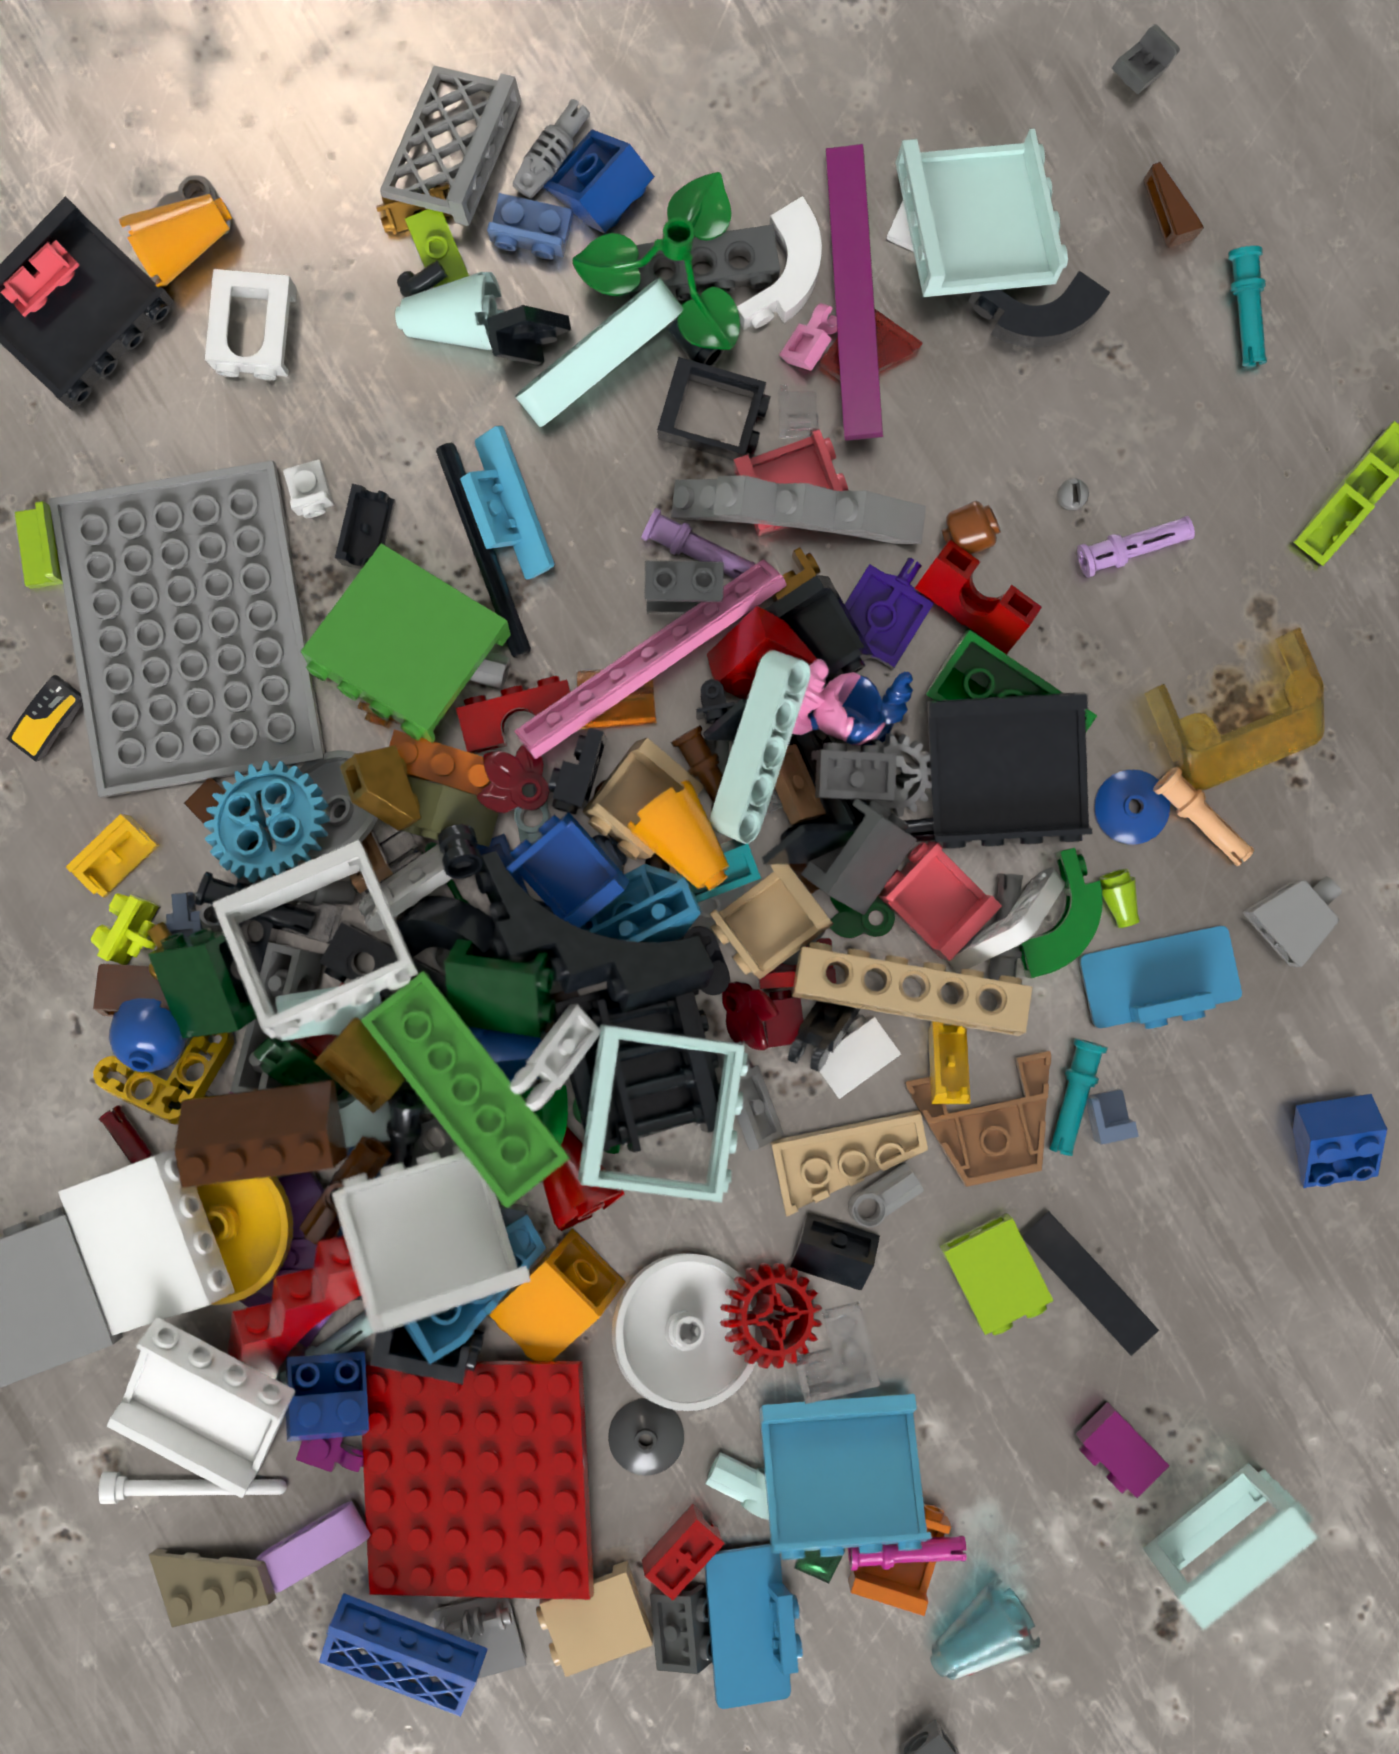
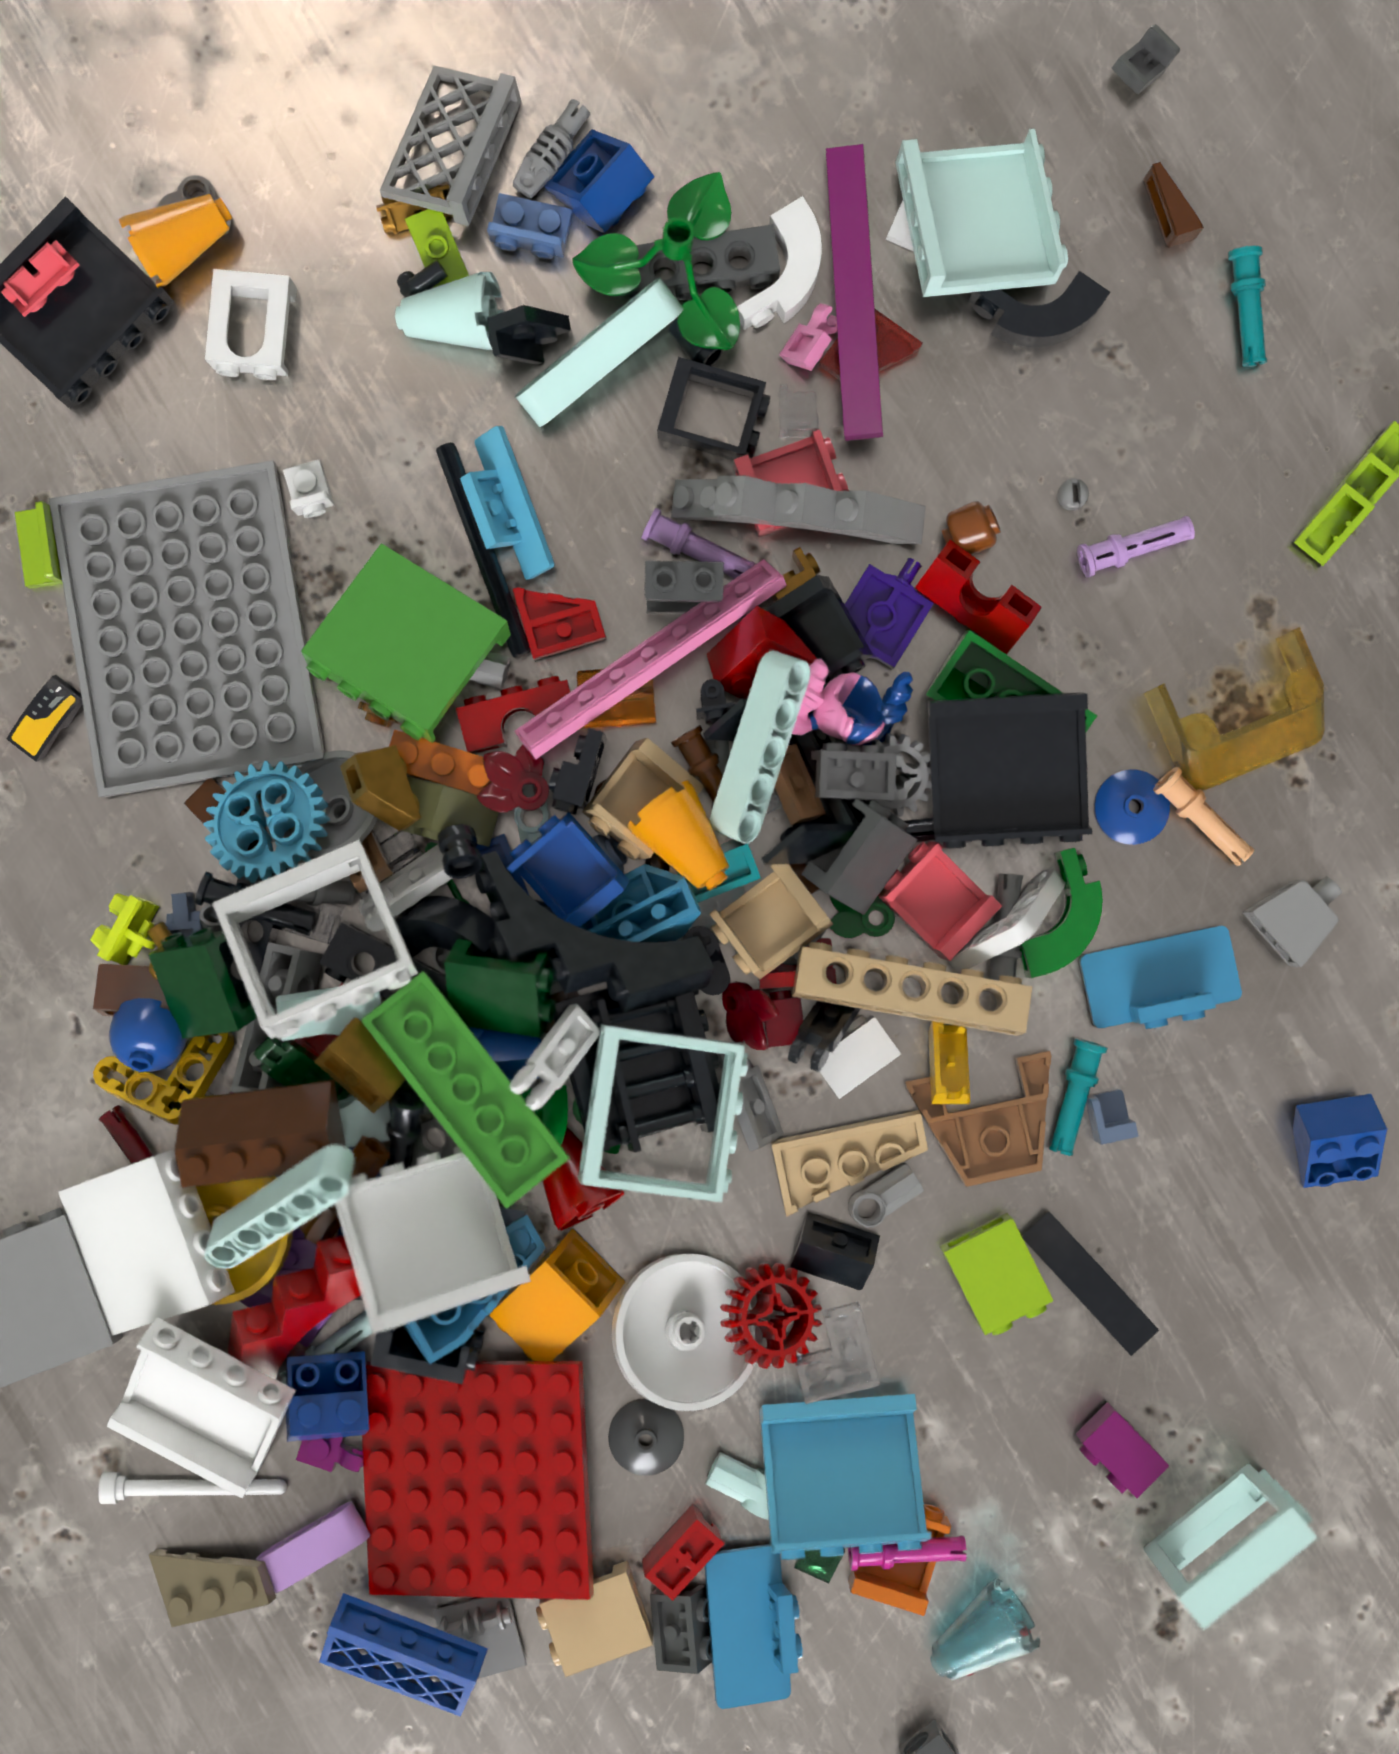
yellow hinge [66,814,159,898] -> none
black hinge [335,483,395,569] -> none
lime cone [1099,869,1140,928] -> none
none -> light aqua beam [205,1145,355,1269]
none -> red wing [512,587,606,661]

